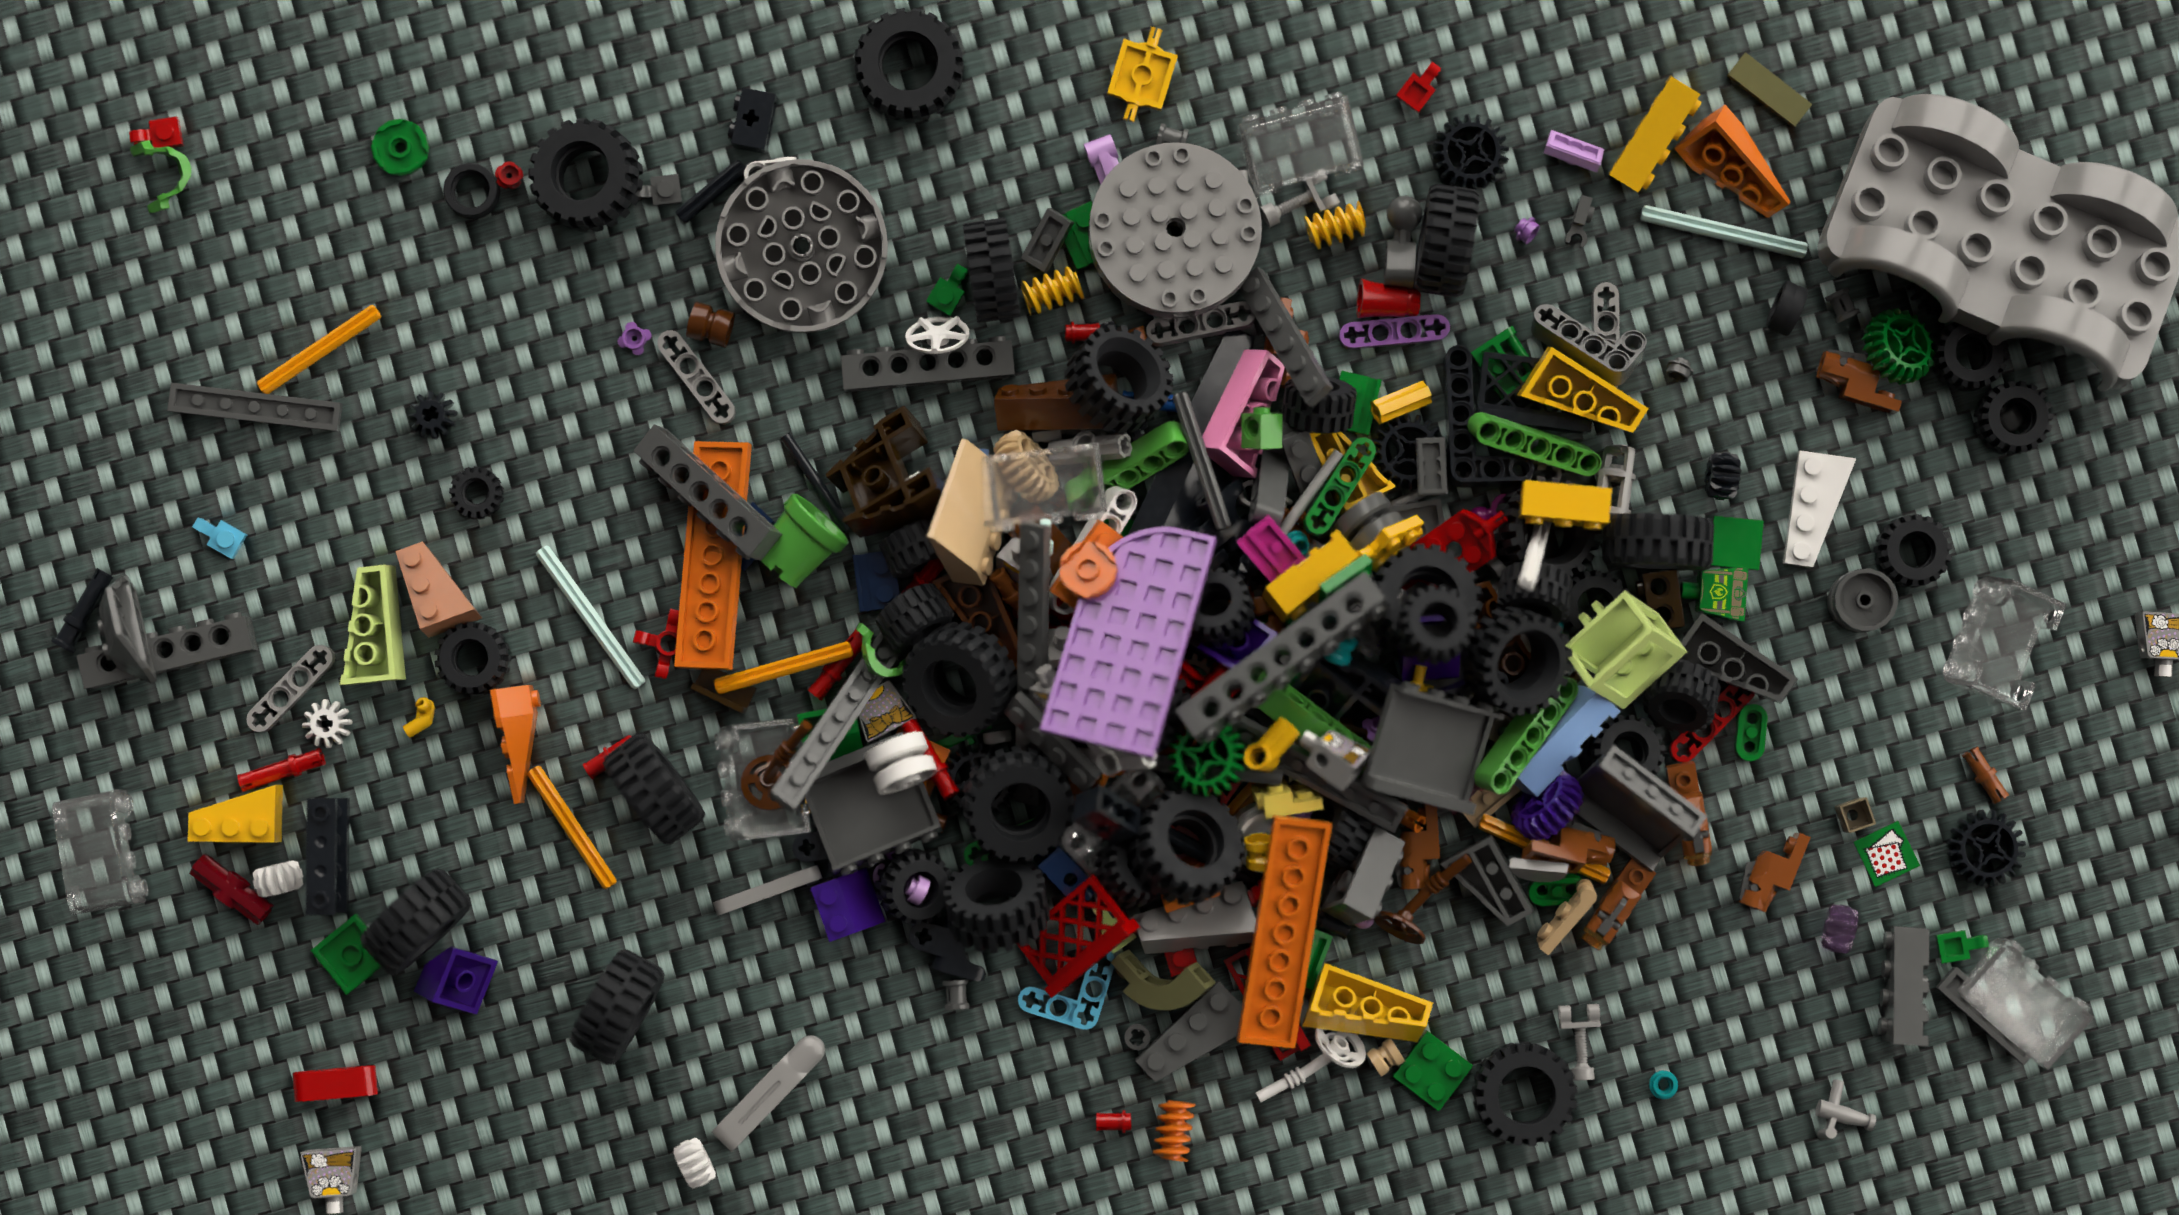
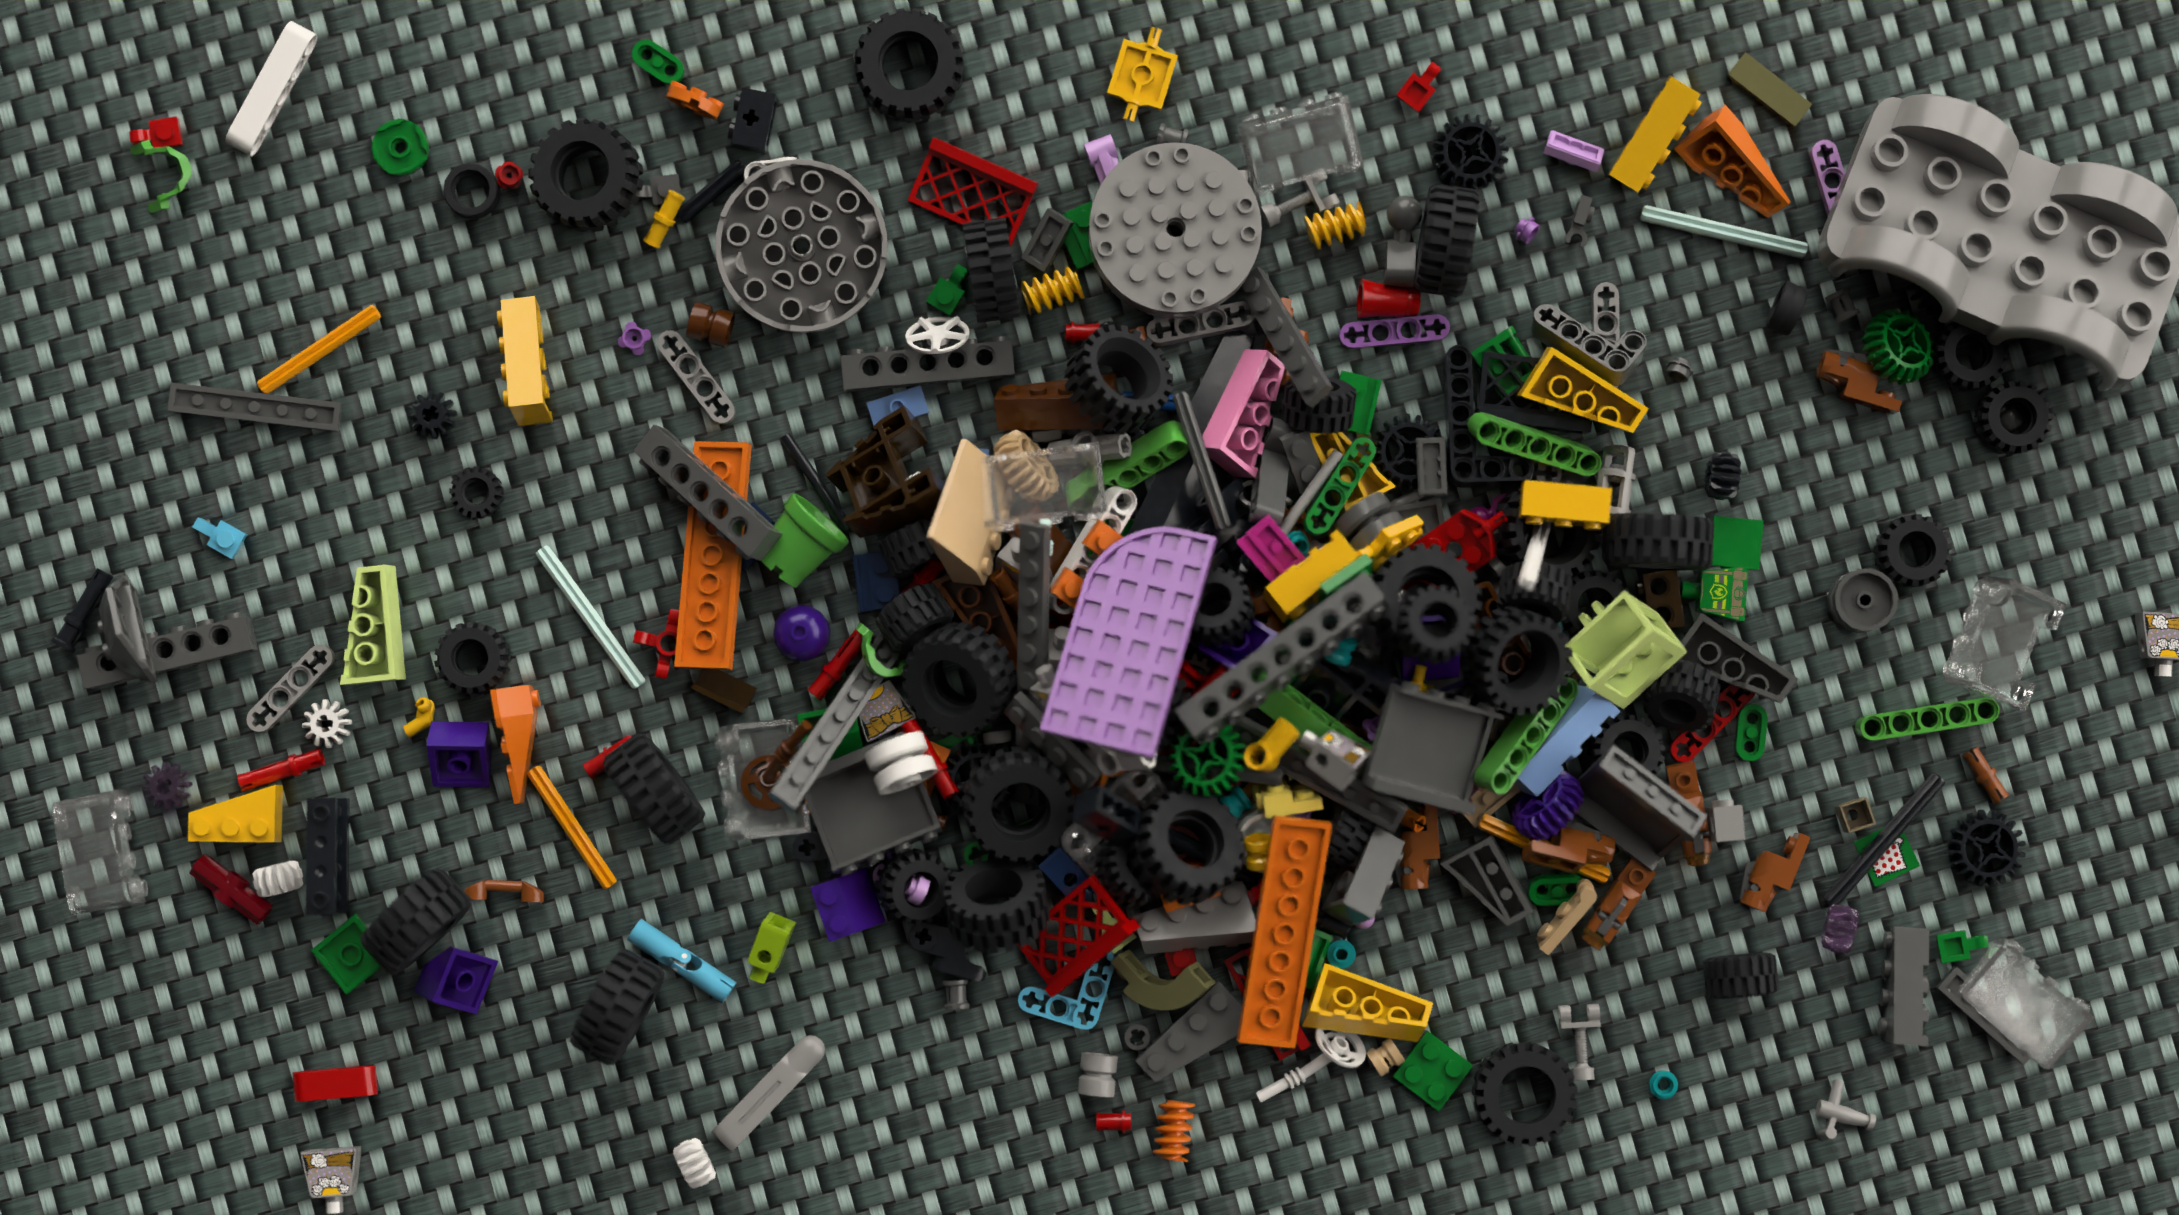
nougat wedge [396,541,482,638] -> none
light grey beam [713,865,822,916] -> none
light orange axle [714,641,853,694] -> none
orange tile [1059,541,1118,599] -> none
bright green brick [1241,407,1282,449] -> none
yellow axle [1370,381,1432,425] -> none
reddish brown dish [1373,854,1472,944] -> none
light grey tile [1509,858,1568,882] -> none
white wing [1783,451,1856,568] -> none
none -> clear purple gear [142,762,193,810]
none -> white beam [225,21,318,156]
none -> dark purple slope [427,722,492,787]
none -> dark orange bar [464,879,544,902]
none -> yellow wedge [497,296,553,426]
none -> medium azure piece [627,919,737,1004]
none -> green plate [632,39,685,86]
none -> yellow pin [643,190,685,249]
none -> orange plate [666,80,724,120]
none -> lime torso [747,912,797,984]
none -> dark purple cylinder [773,605,831,662]
none -> medium blue plate [867,385,929,425]
none -> red fence [908,137,1040,246]
none -> light grey wheel [1078,1052,1118,1097]
none -> teal wheel [1218,785,1254,820]
none -> teal plate [1327,940,1356,969]
none -> black tyre [1703,953,1779,999]
none -> light grey brick [1705,800,1745,842]
none -> lavender beam [1810,140,1845,215]
none -> black axle [1823,773,1945,909]
none -> bright green beam [1855,698,1999,741]

